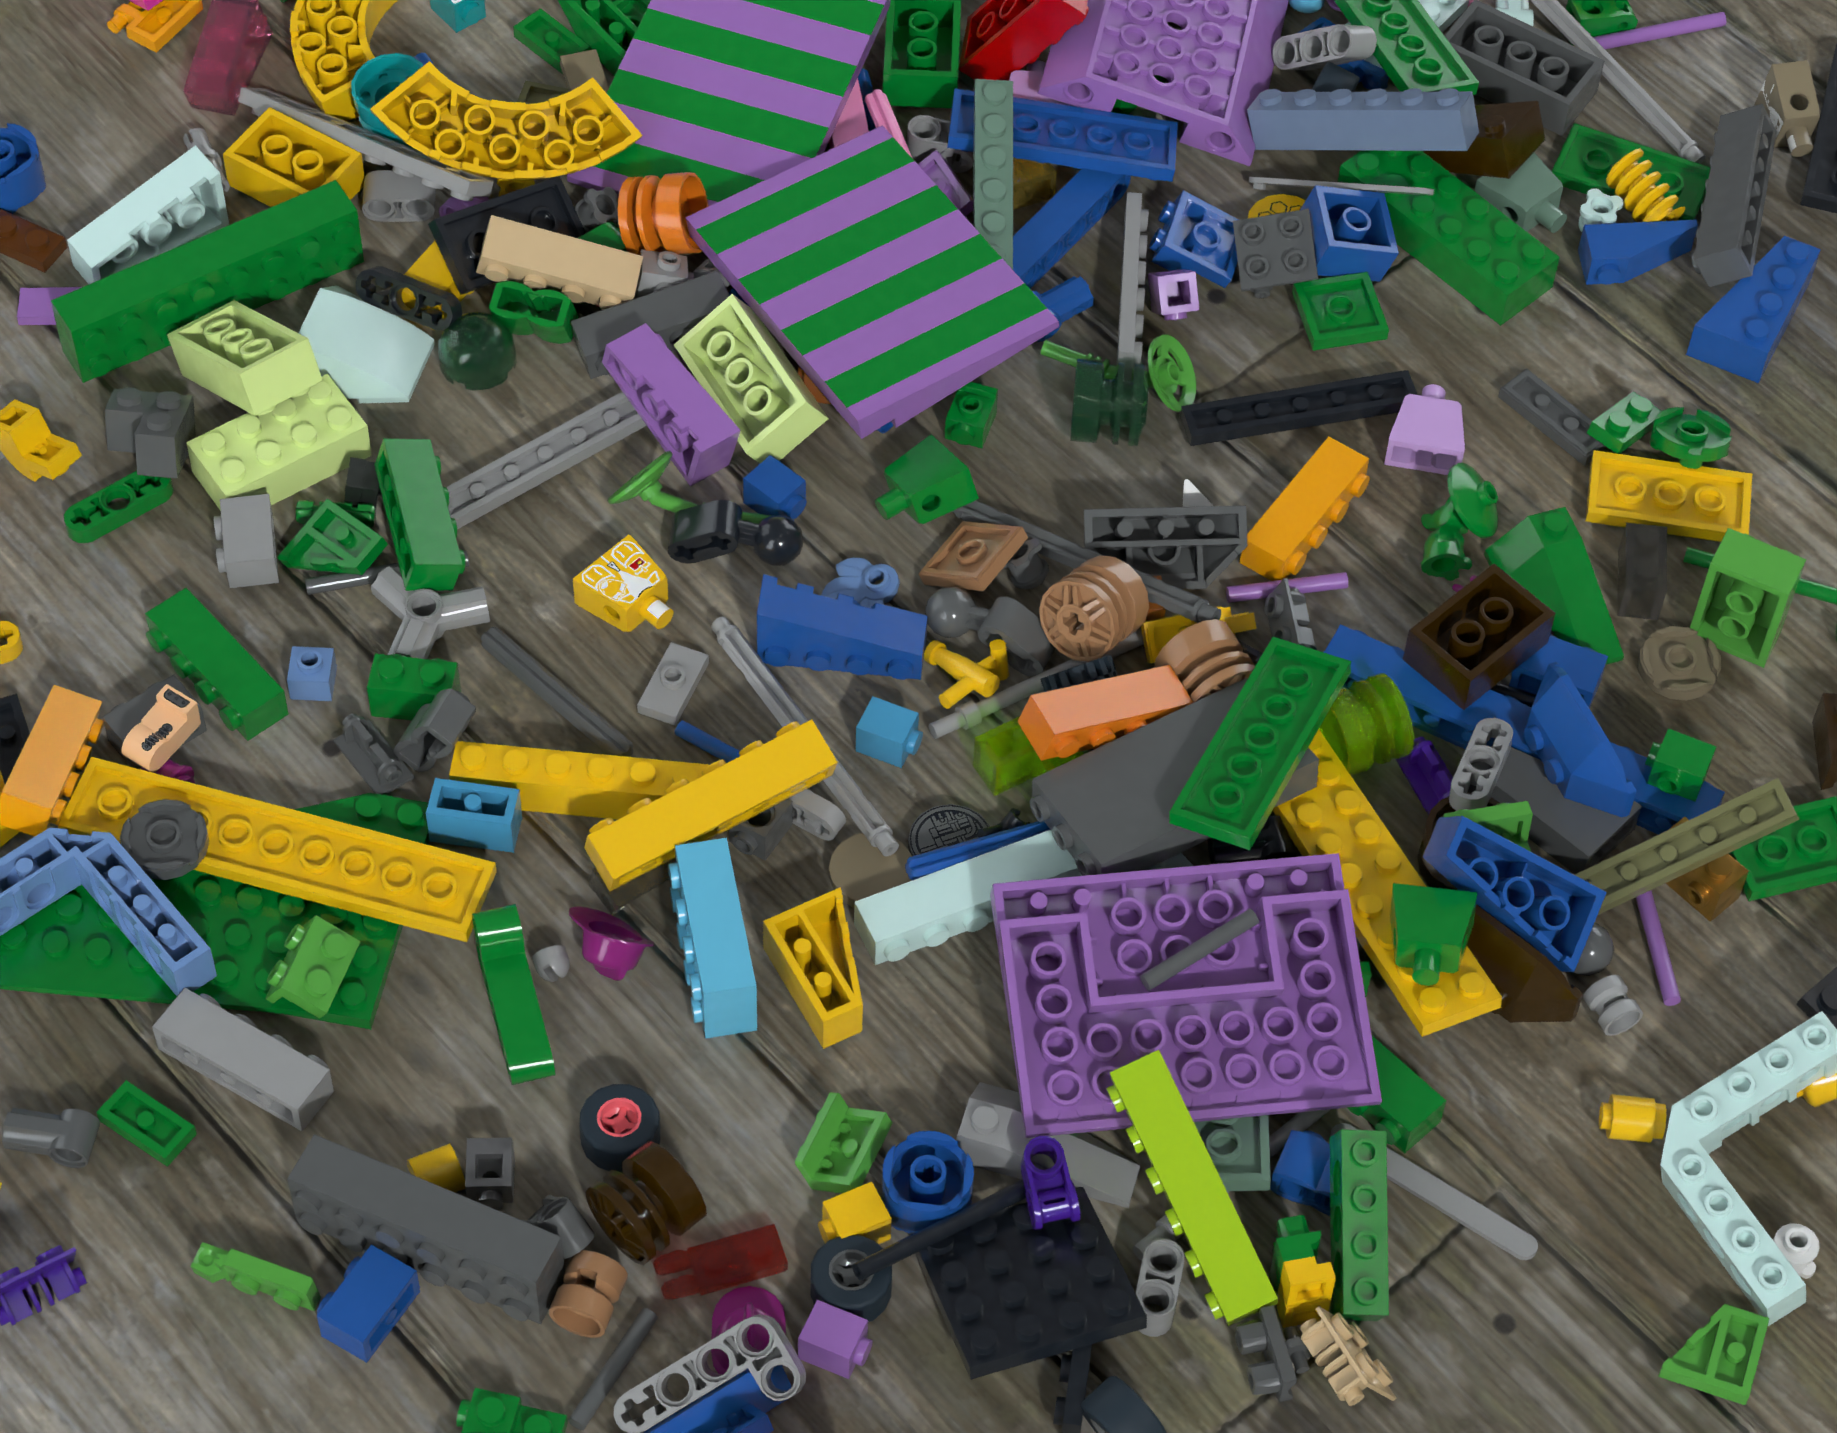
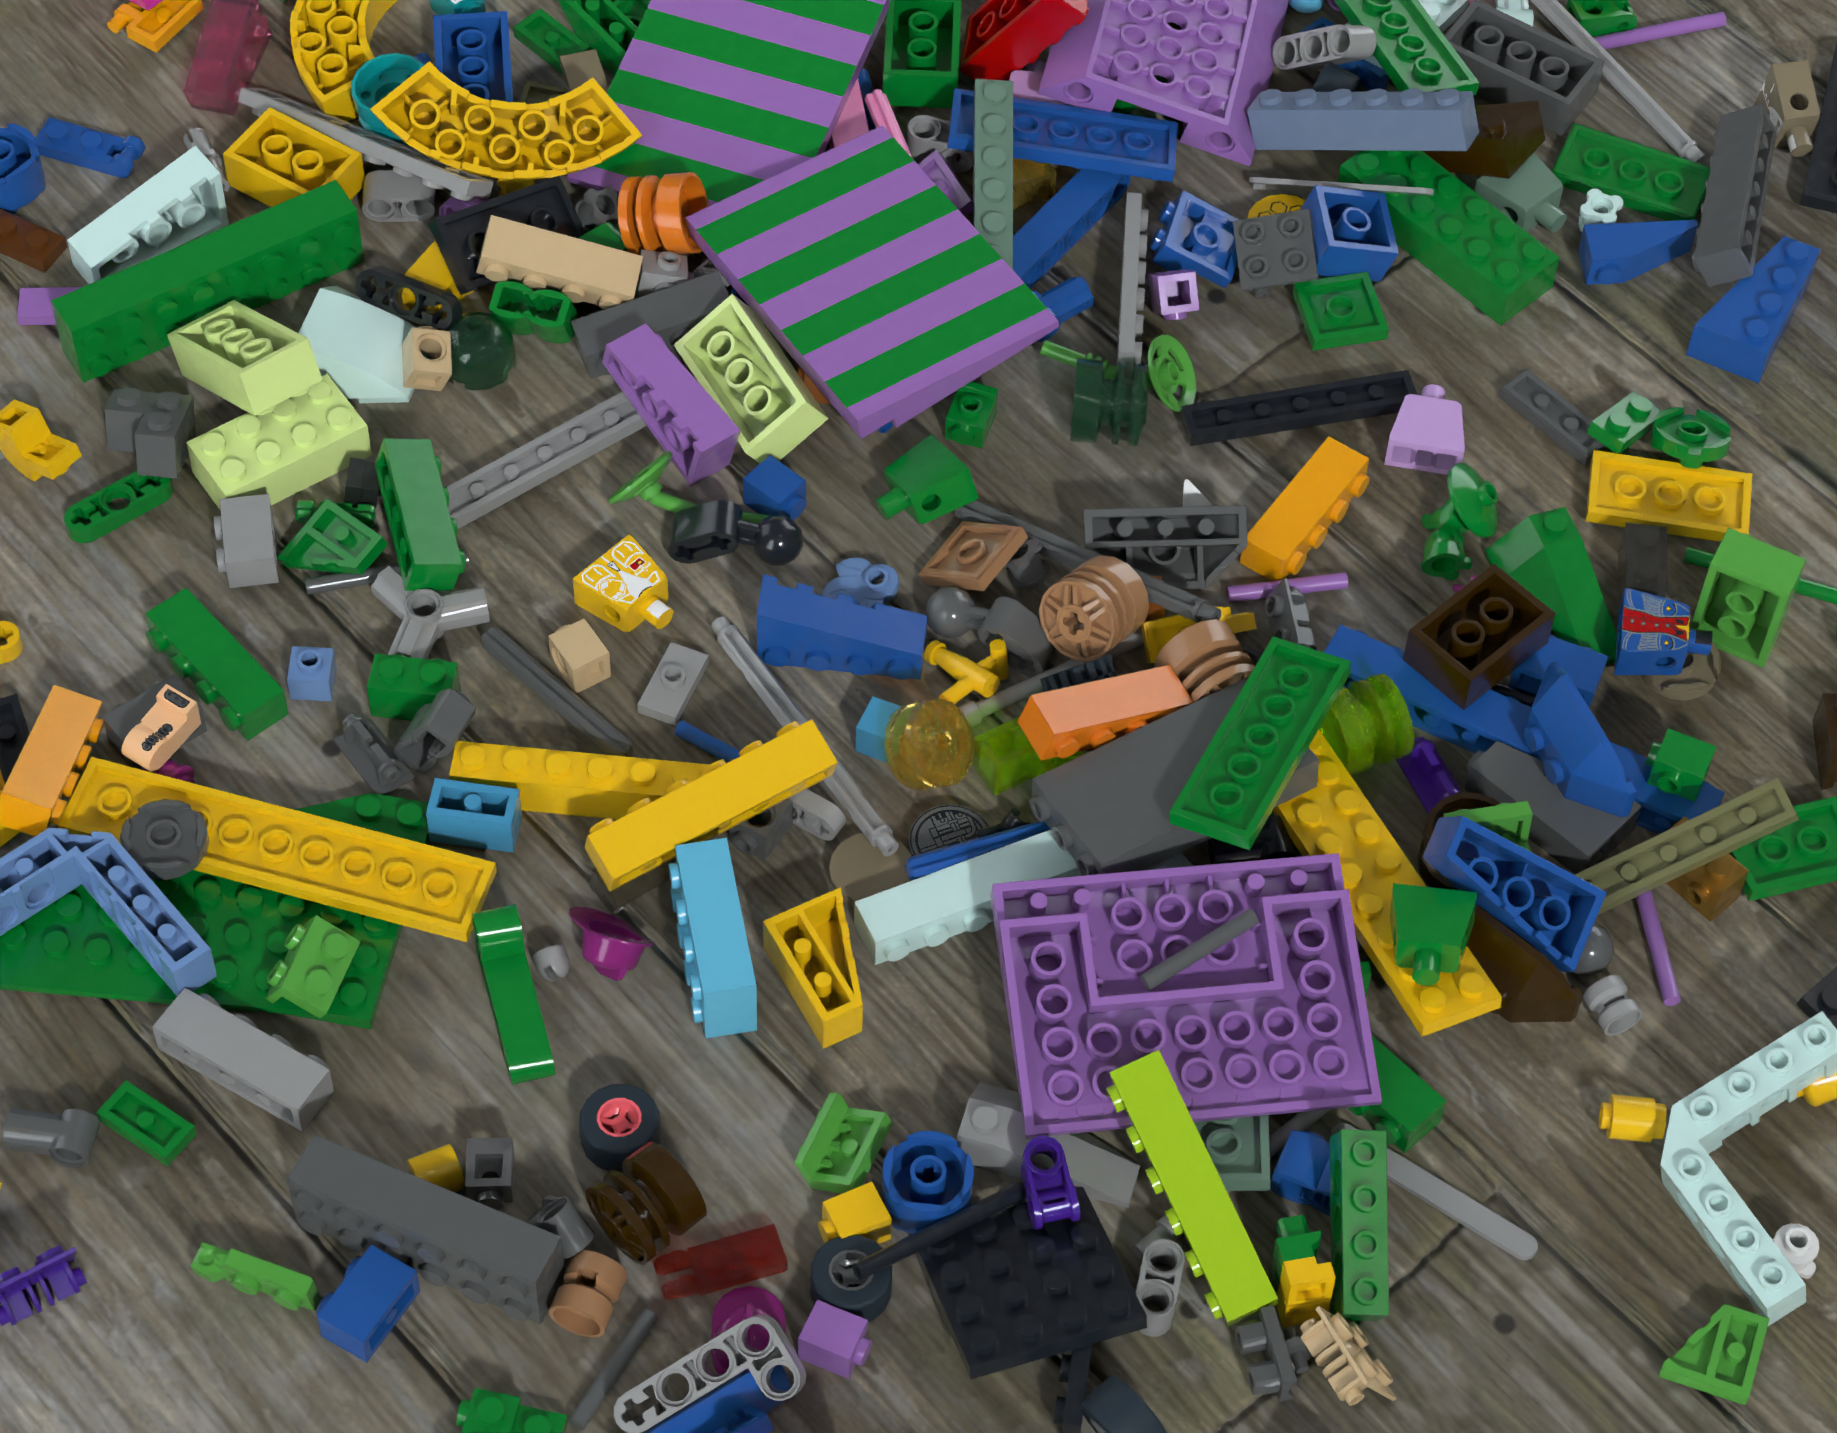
light grey beam [1449,718,1513,811] -> none
yellow piece [1606,148,1685,222] -> none
none -> blue plate [35,117,146,178]
none -> tan brick [402,326,452,391]
none -> blue brick [433,11,514,102]
none -> tan brick [548,618,611,694]
none -> clear yellow wheel [884,698,974,791]
none -> blue torso [1614,588,1713,675]

